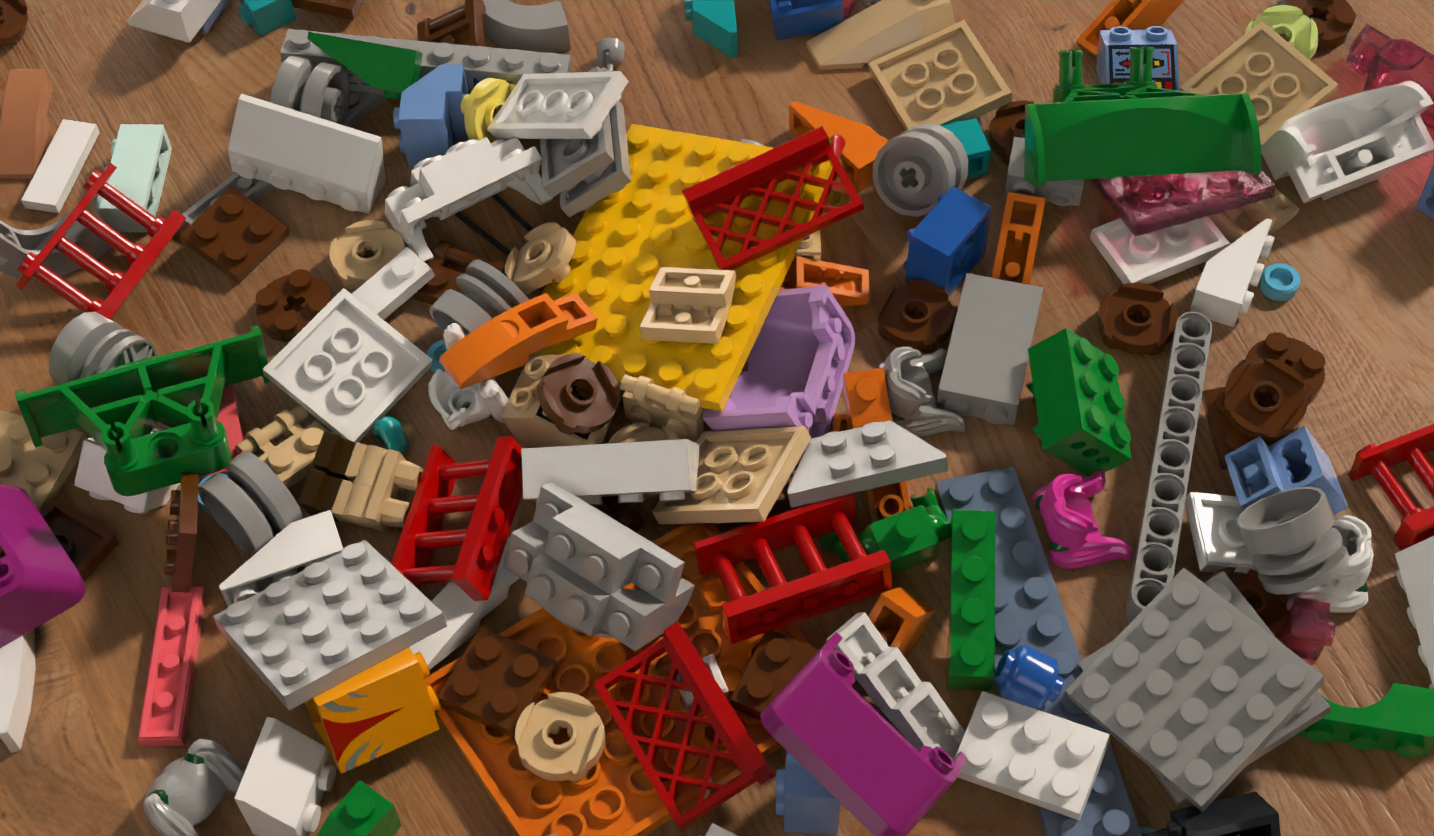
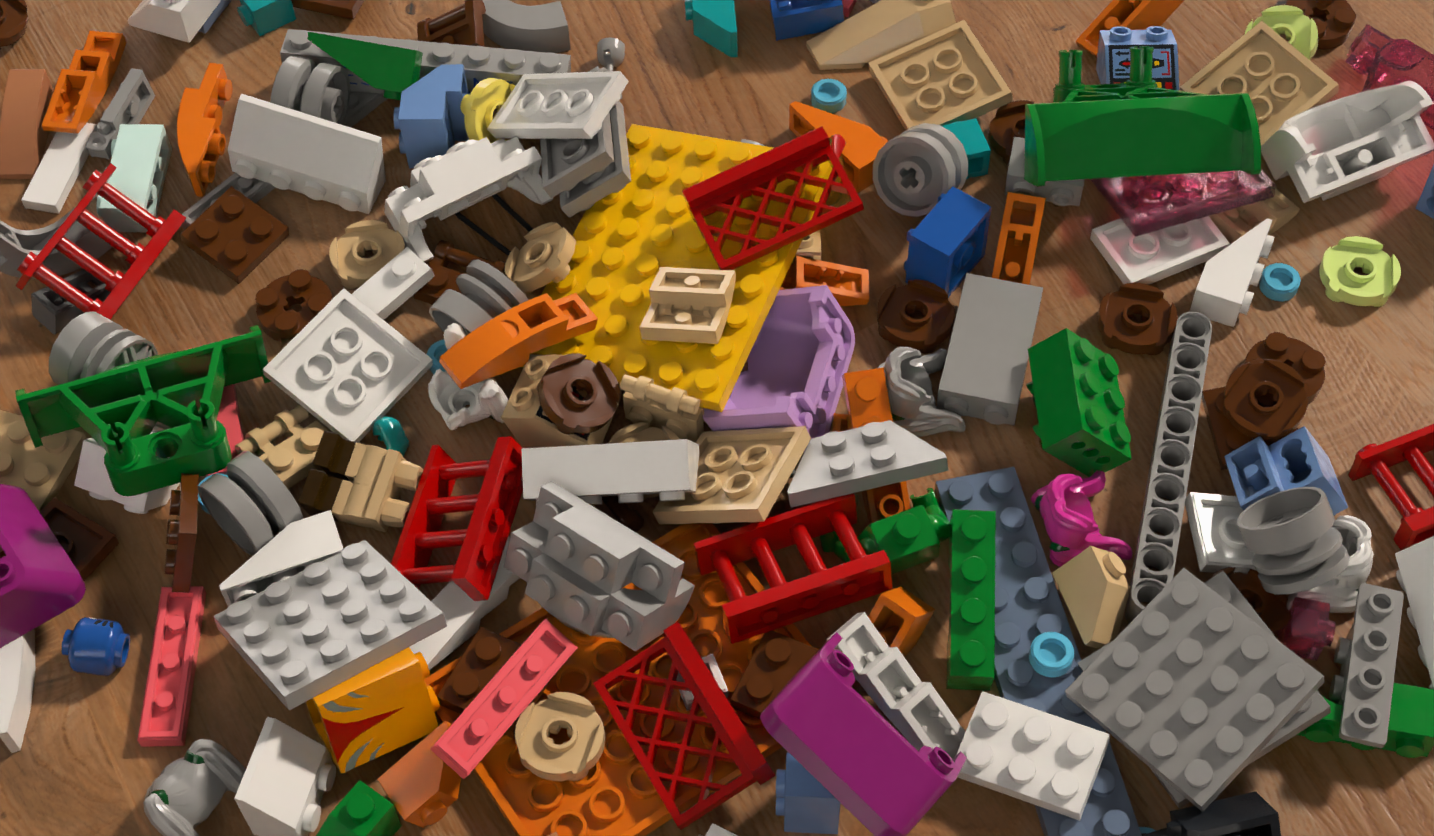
blue head [994,645,1064,709] -> none
none -> dark grey slope [31,269,110,334]
none -> orange slope [42,31,127,134]
none -> blue head [62,617,130,676]
none -> light grey hinge [86,68,155,159]
none -> orange slope [177,63,232,197]
none -> orange slope [377,721,461,828]
none -> coral tile [430,619,578,779]
none -> medium azure tile [811,79,847,113]
none -> medium azure tile [1029,632,1074,678]
none -> tan slope [1052,546,1131,649]
none -> yellowish green plate [1319,236,1401,307]
none -> light grey bracket [1329,583,1404,748]

